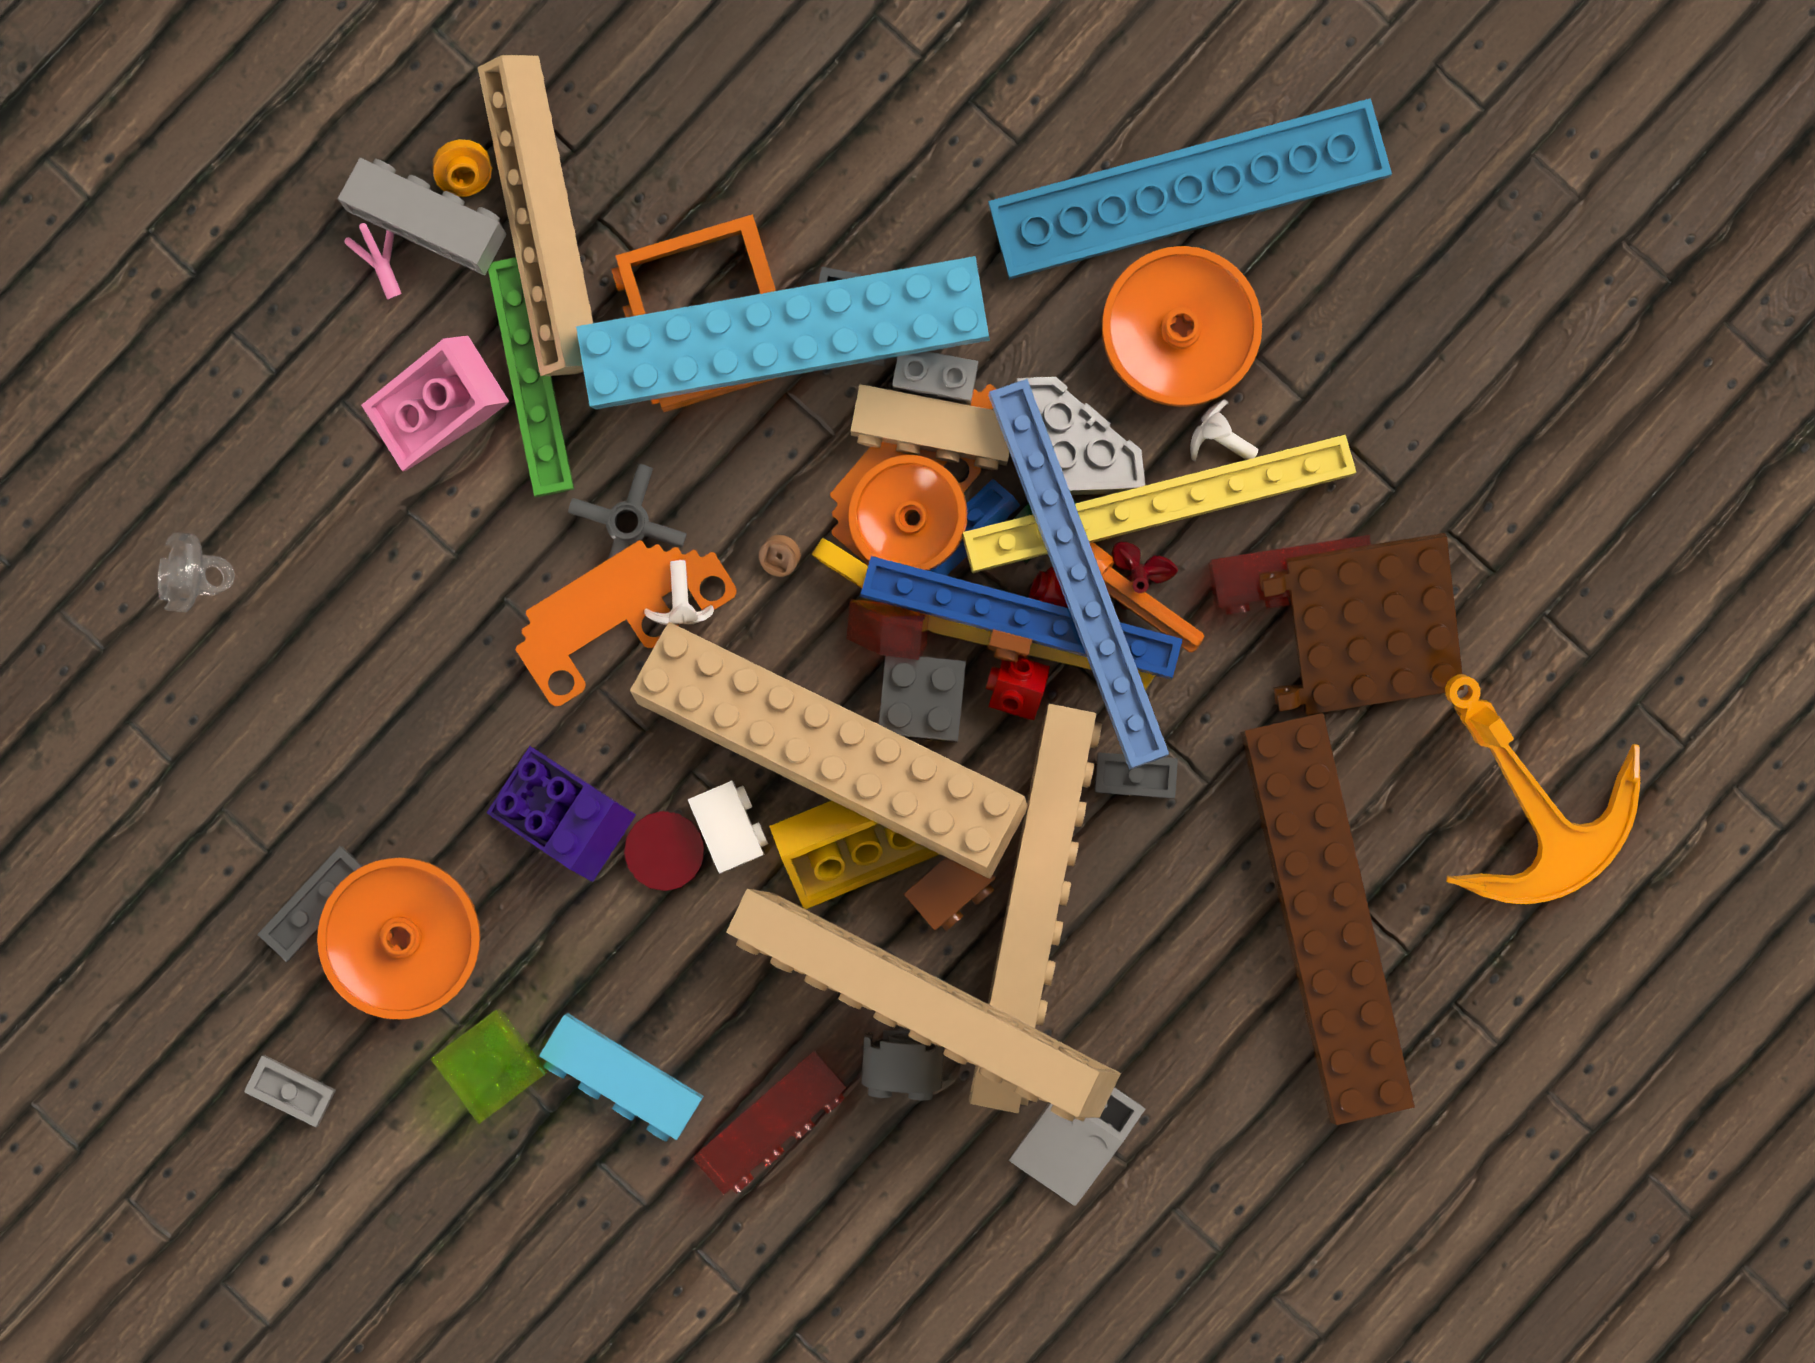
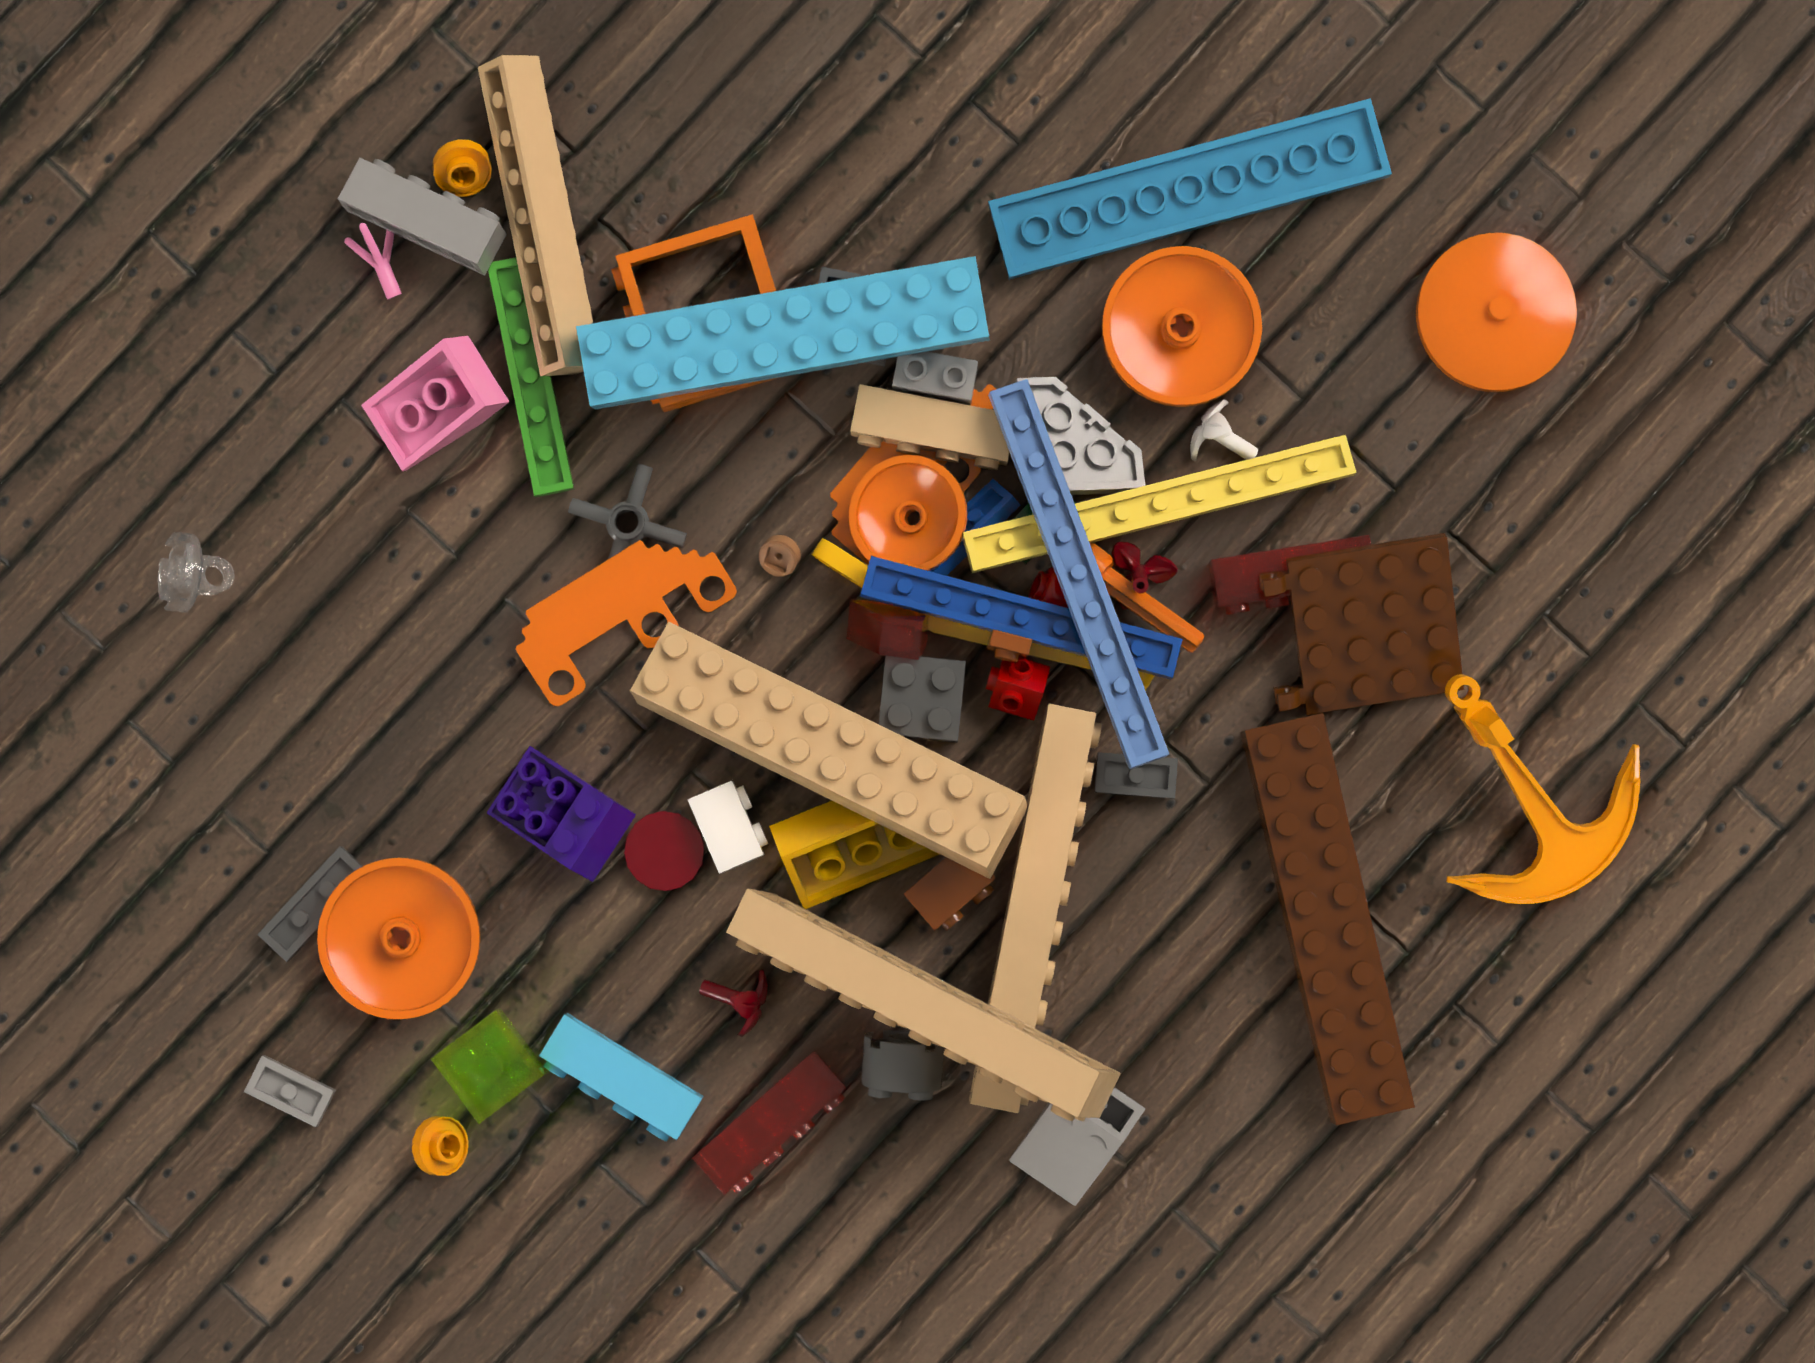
white plant [644,560,714,625] -> none
none -> light orange plate [412,1116,469,1176]
none -> dark red plant [699,970,768,1037]
none -> orange dish [1416,233,1577,392]

